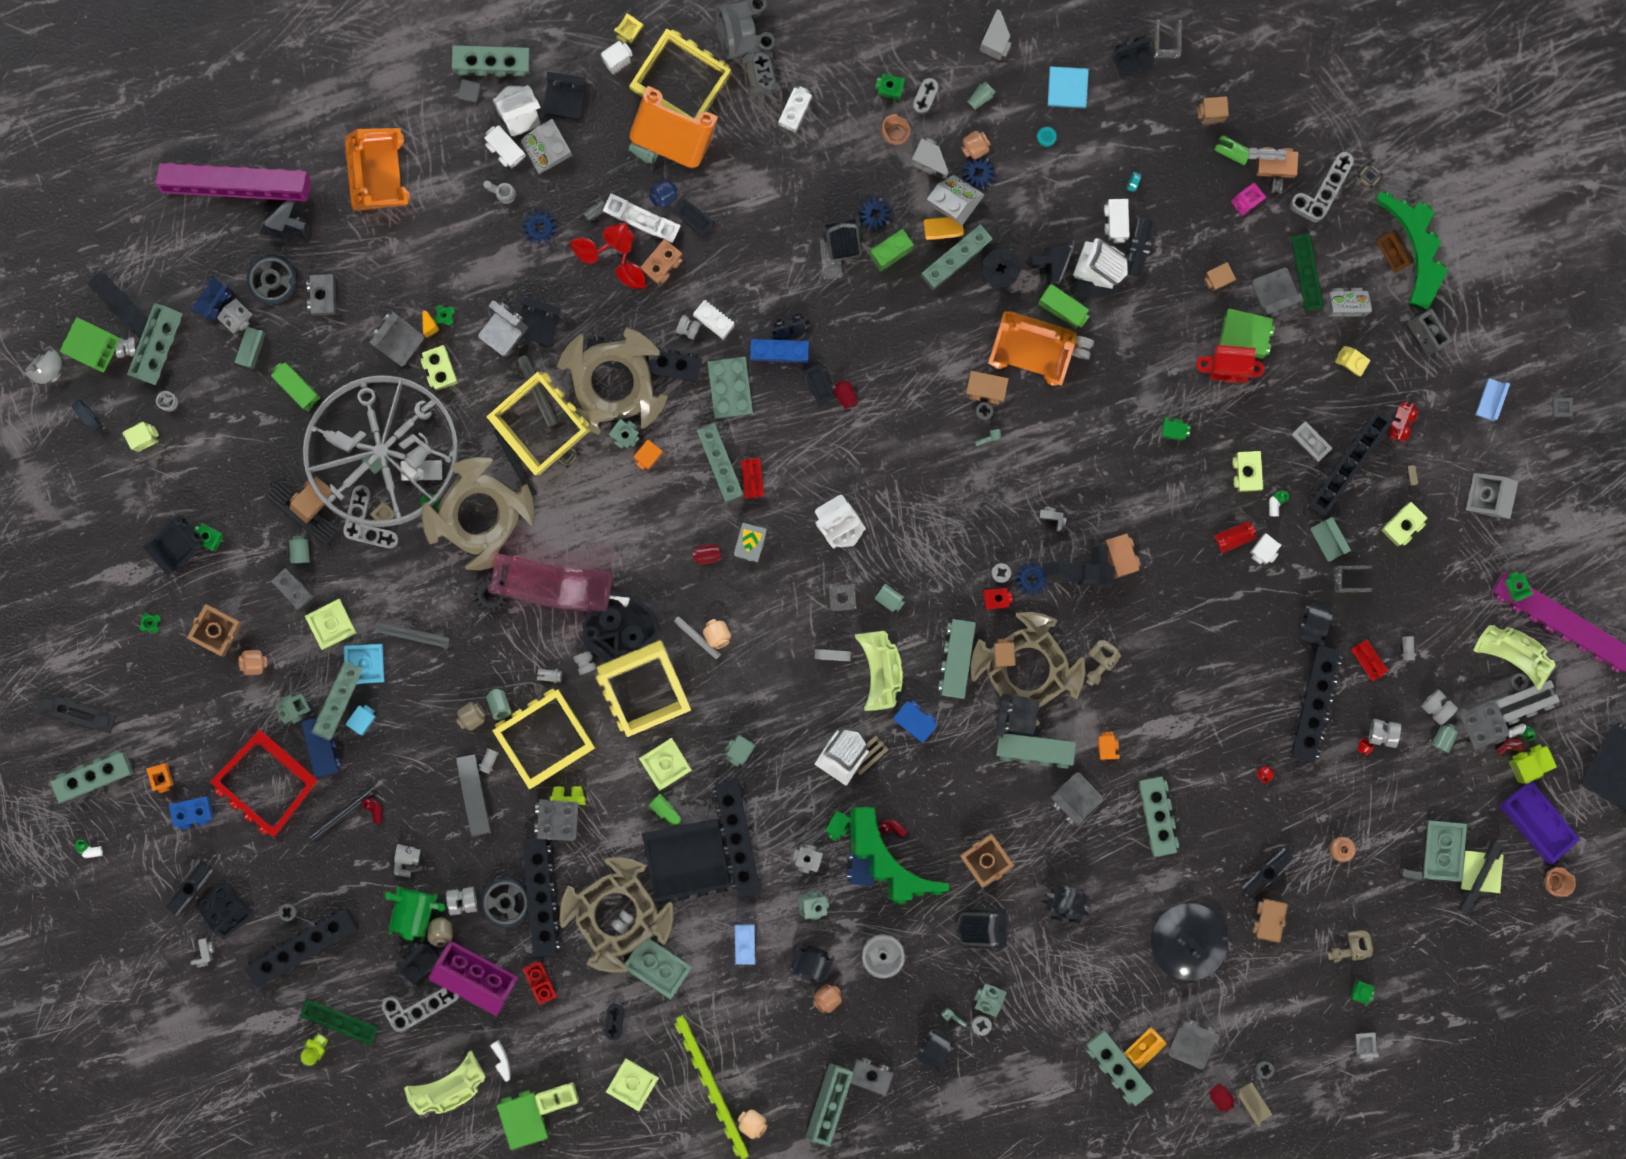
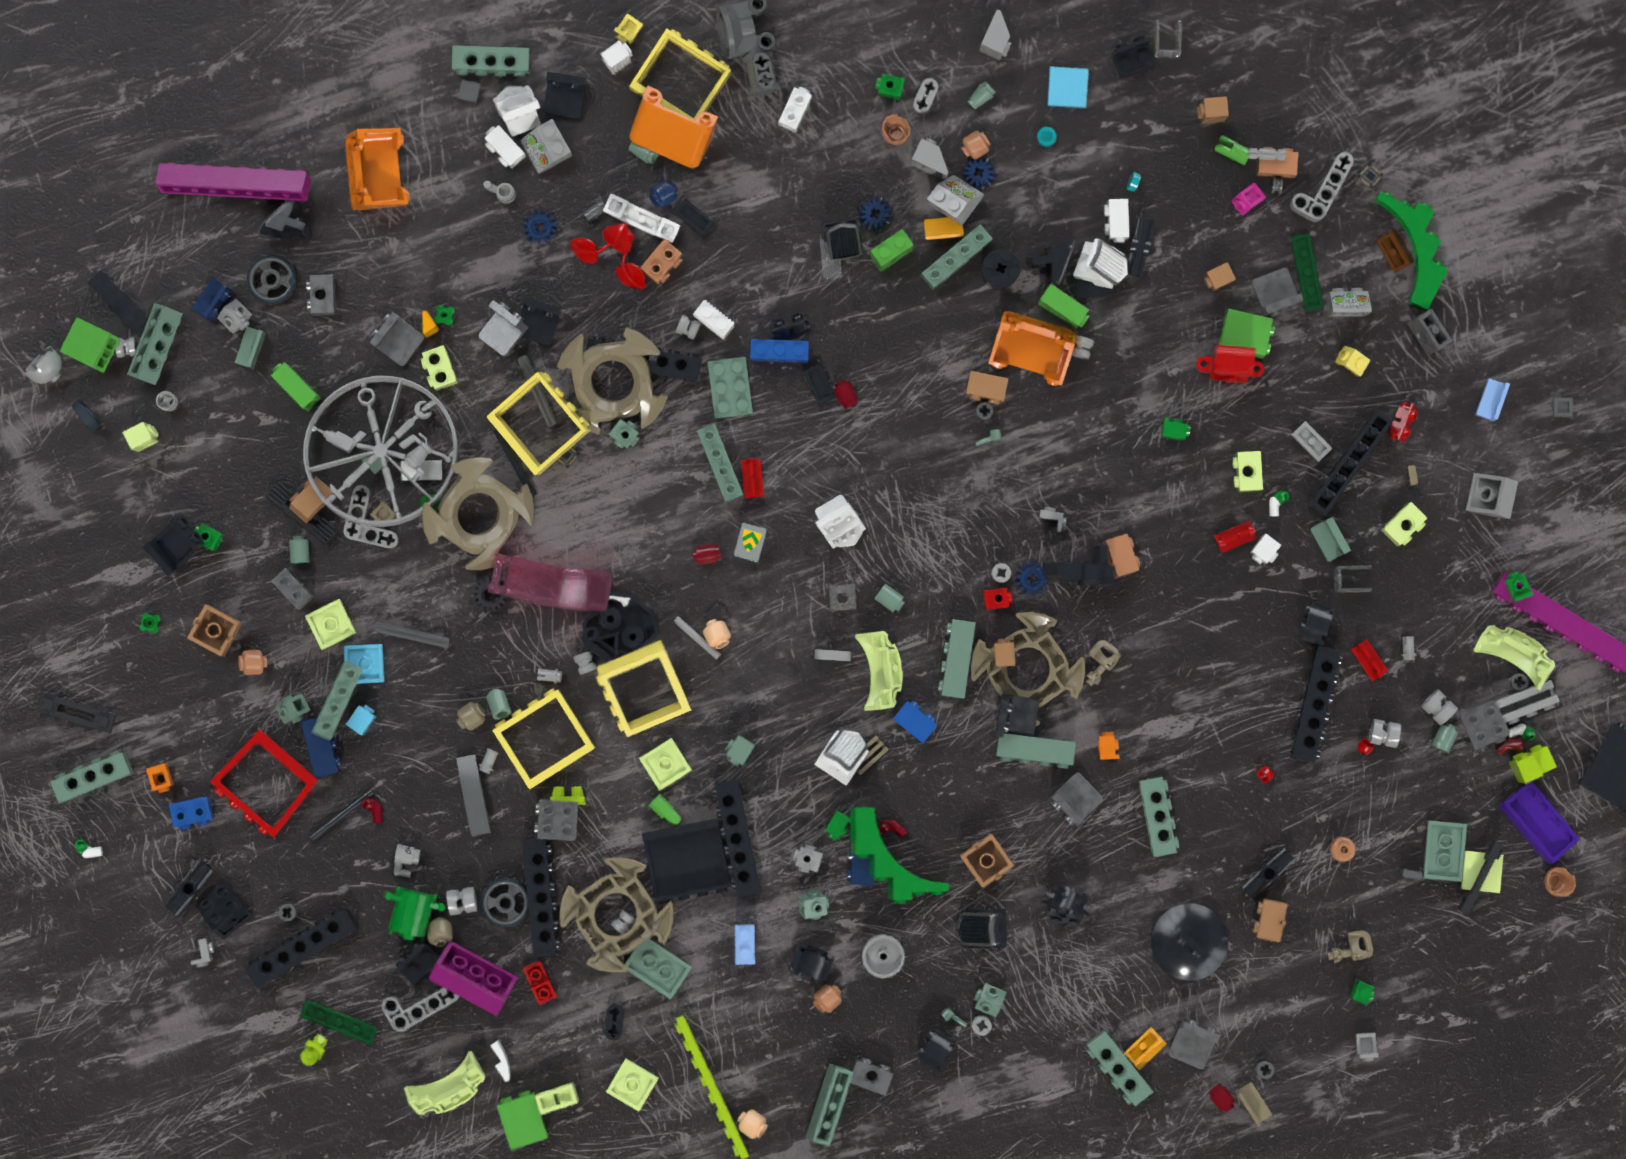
orange brick [634,440,664,470] -> none

